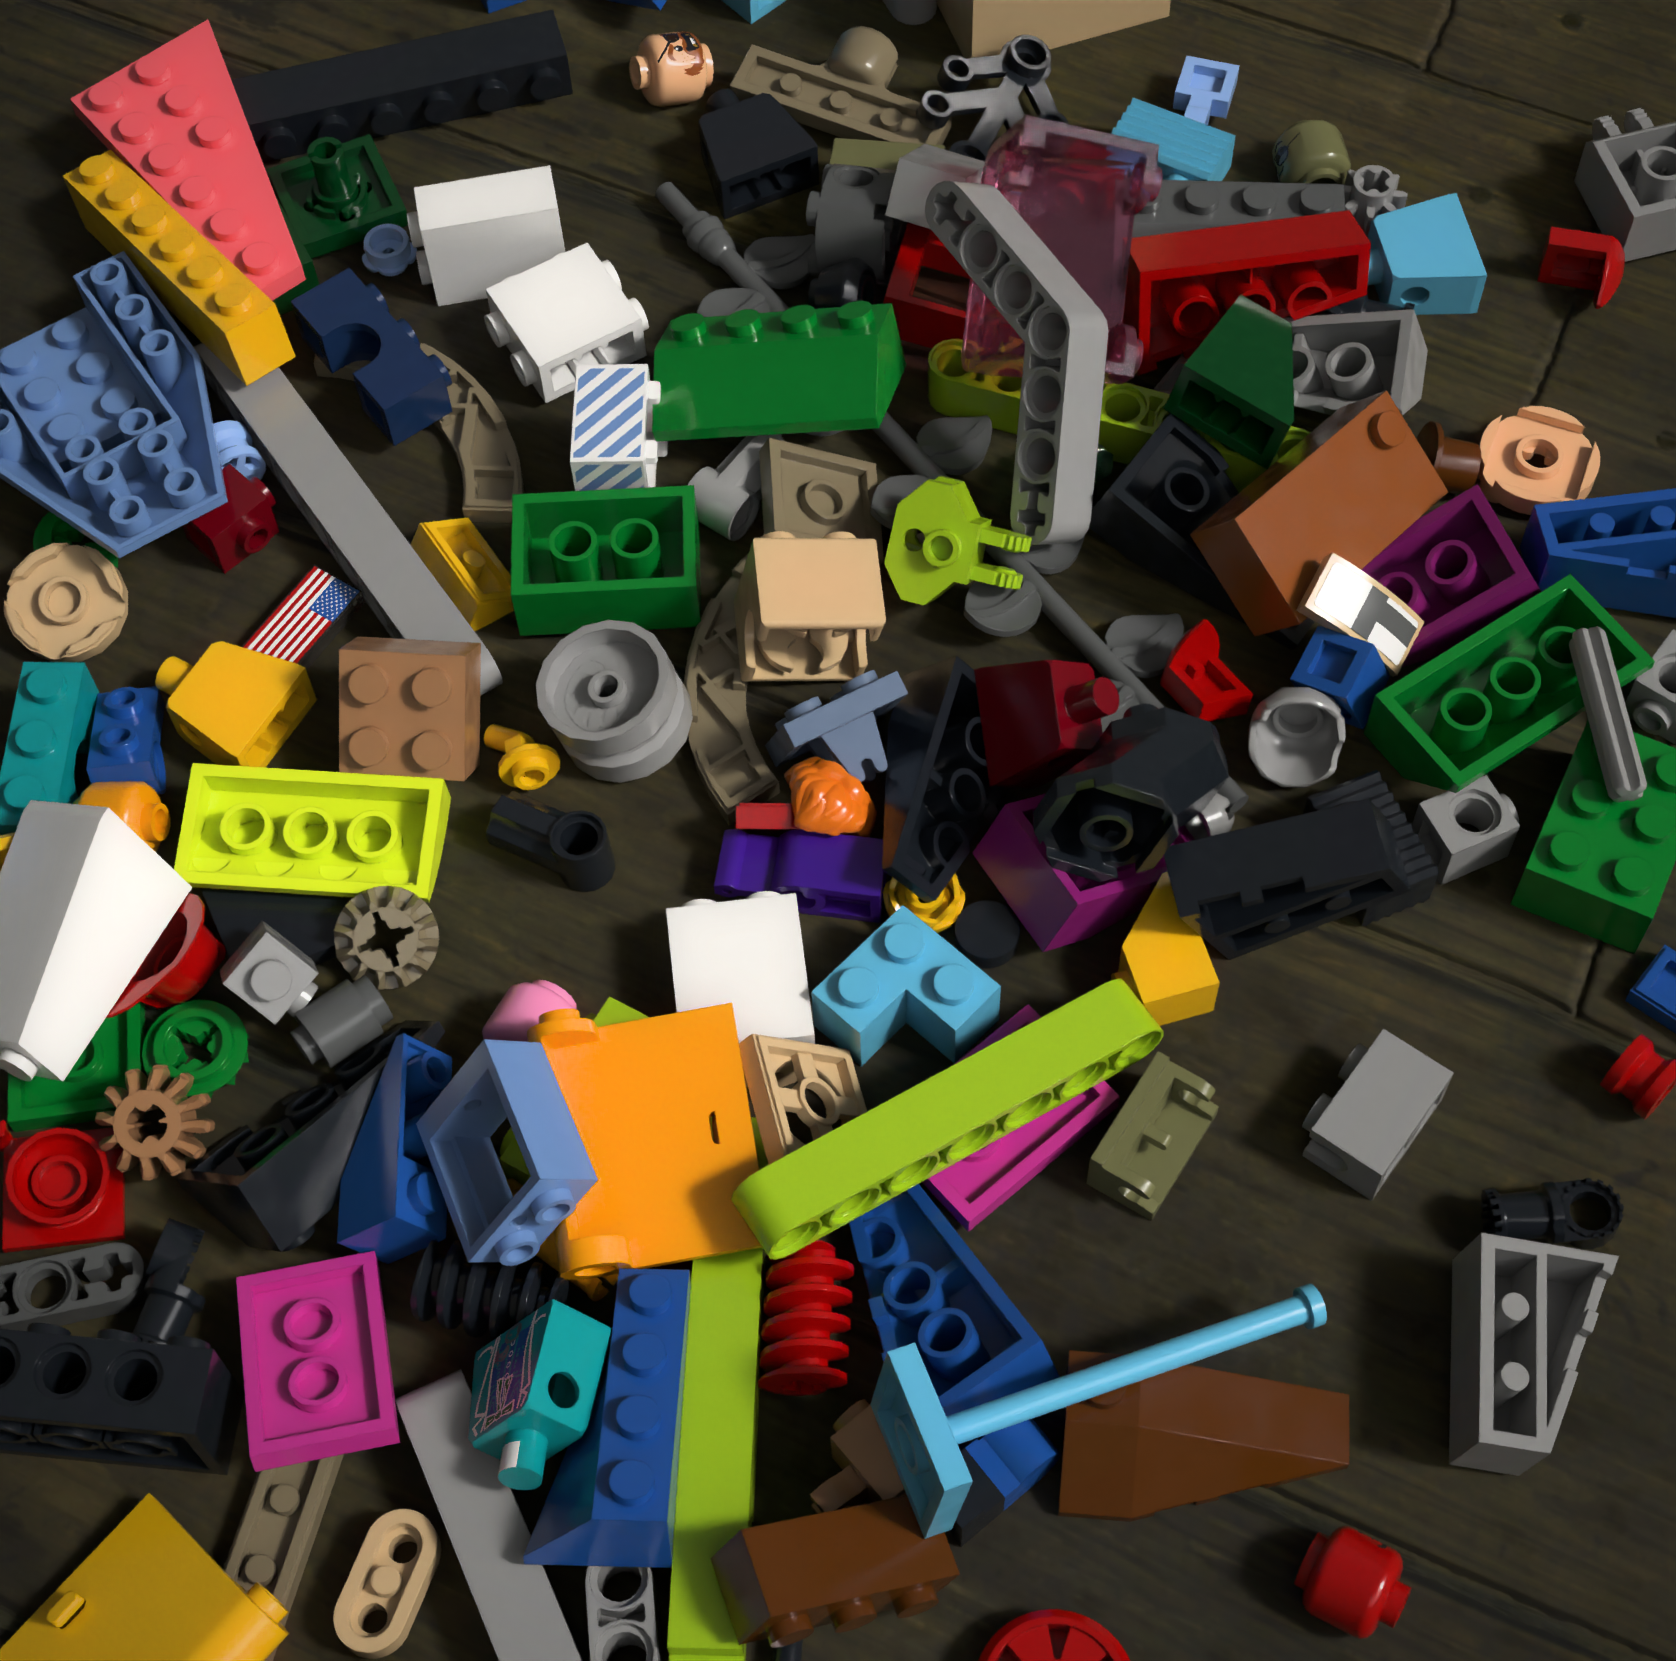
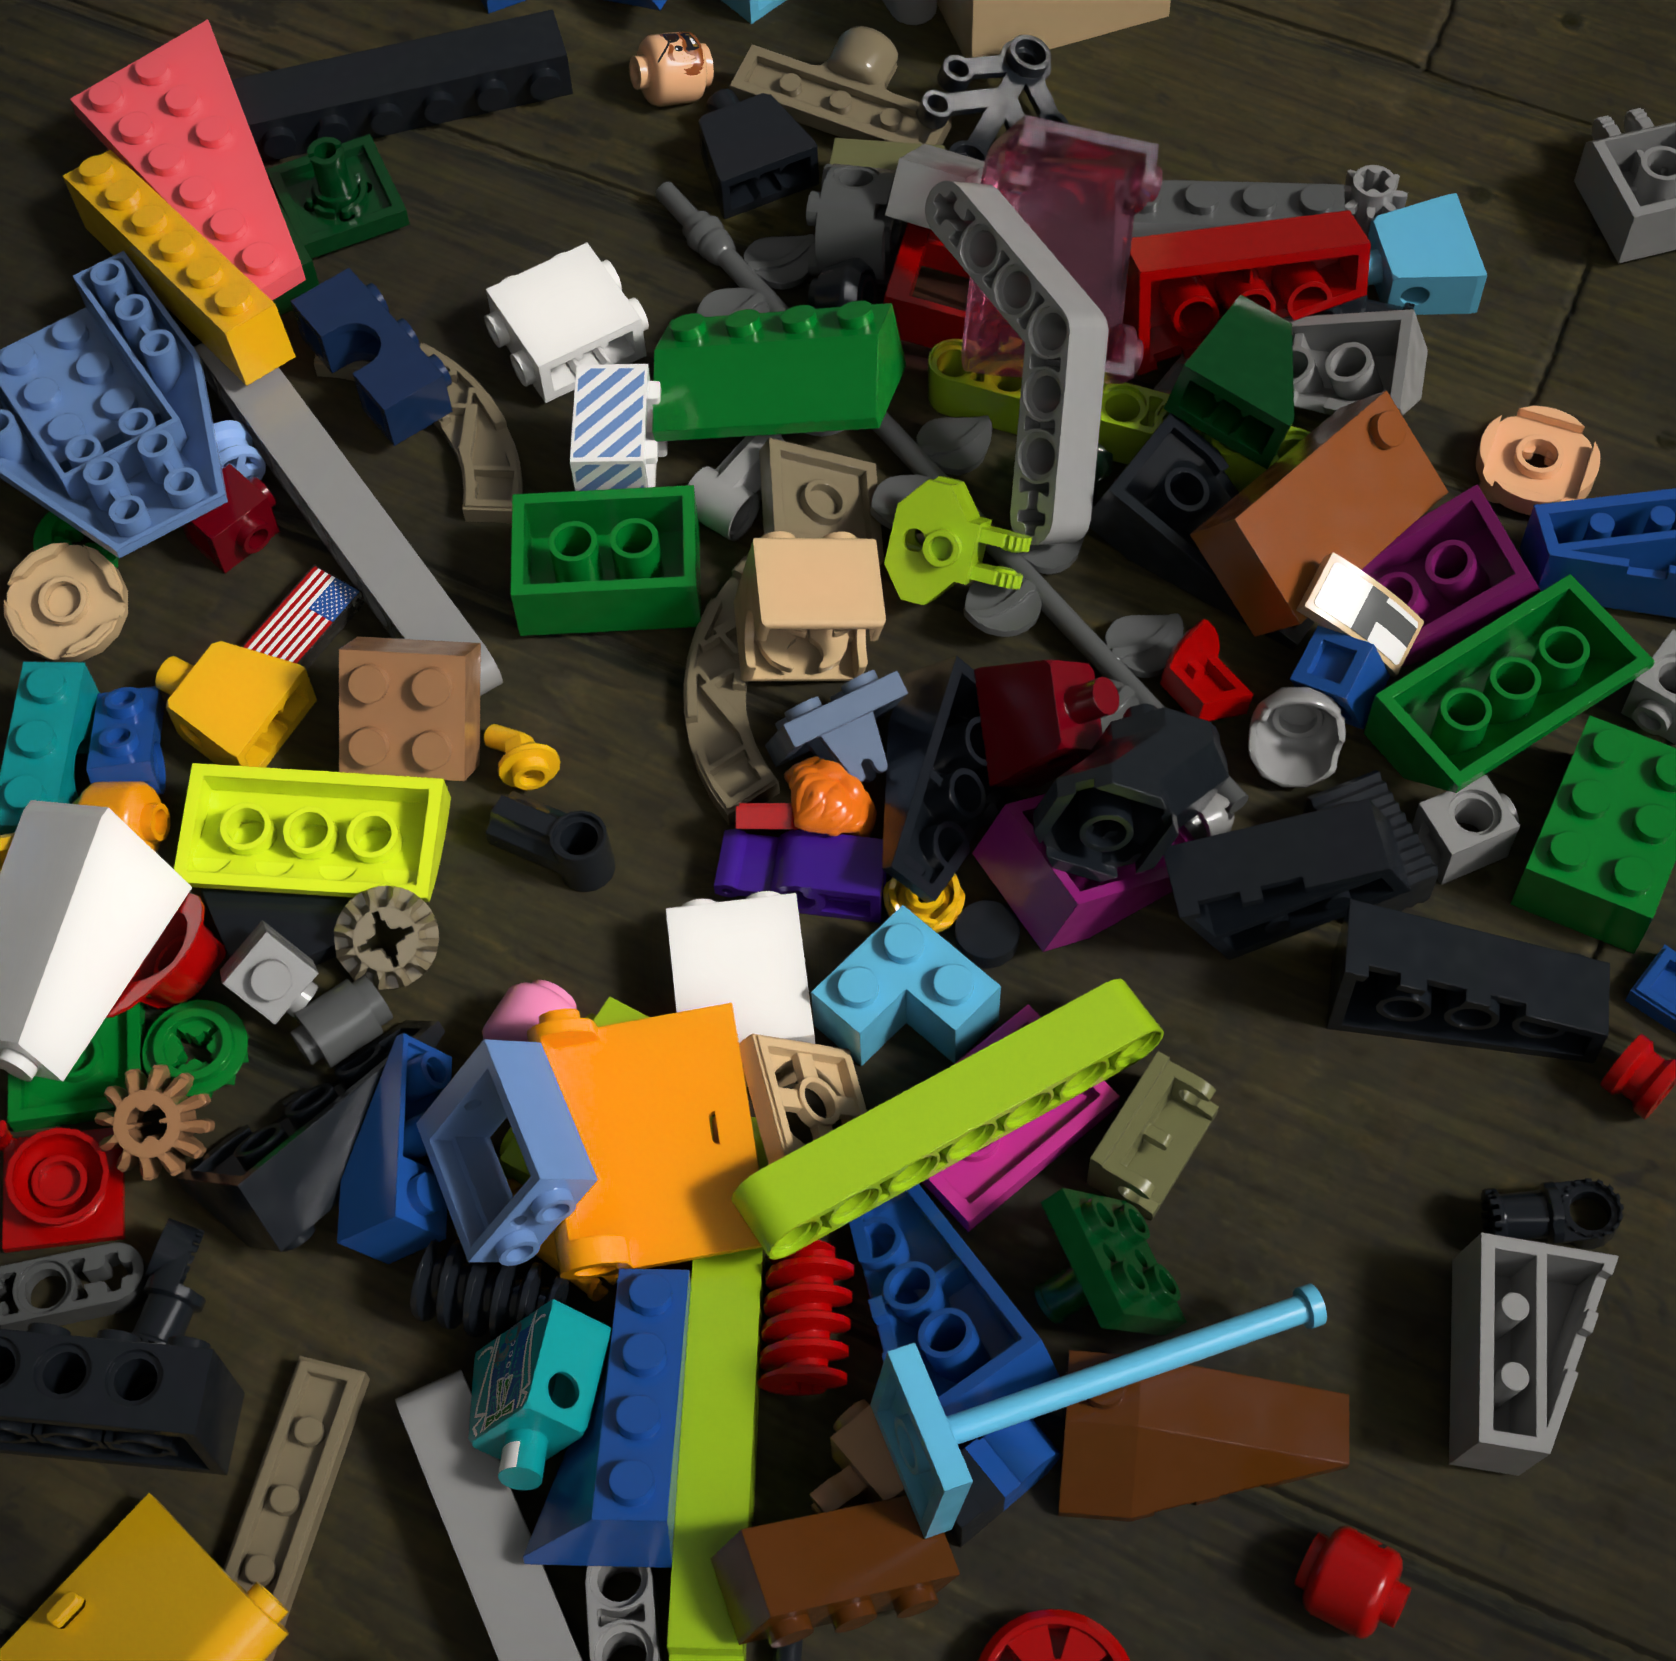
dark pink plate [236,1251,400,1472] -> none
tan plate [333,1509,441,1659] -> none
light blue plate [362,224,417,276] -> none
white brick [407,165,565,306] -> none
yellow slope [410,517,514,632] -> none
light grey wheel [536,620,693,783] -> none
medium azure brick [1107,98,1236,181] -> none
yellow slope [1111,872,1220,1026] -> none
light blue plate [1173,55,1240,125] -> none
olive head [1272,120,1351,185] -> none
light grey brick [1302,1029,1454,1201] -> none
reddish brown piece [1416,421,1481,495] -> none
red plate [1537,226,1625,309] -> none
light grey axle [1569,626,1647,803] -> none
none -> dark green plate [1034,1188,1187,1336]
none -> black wedge [1327,899,1610,1063]

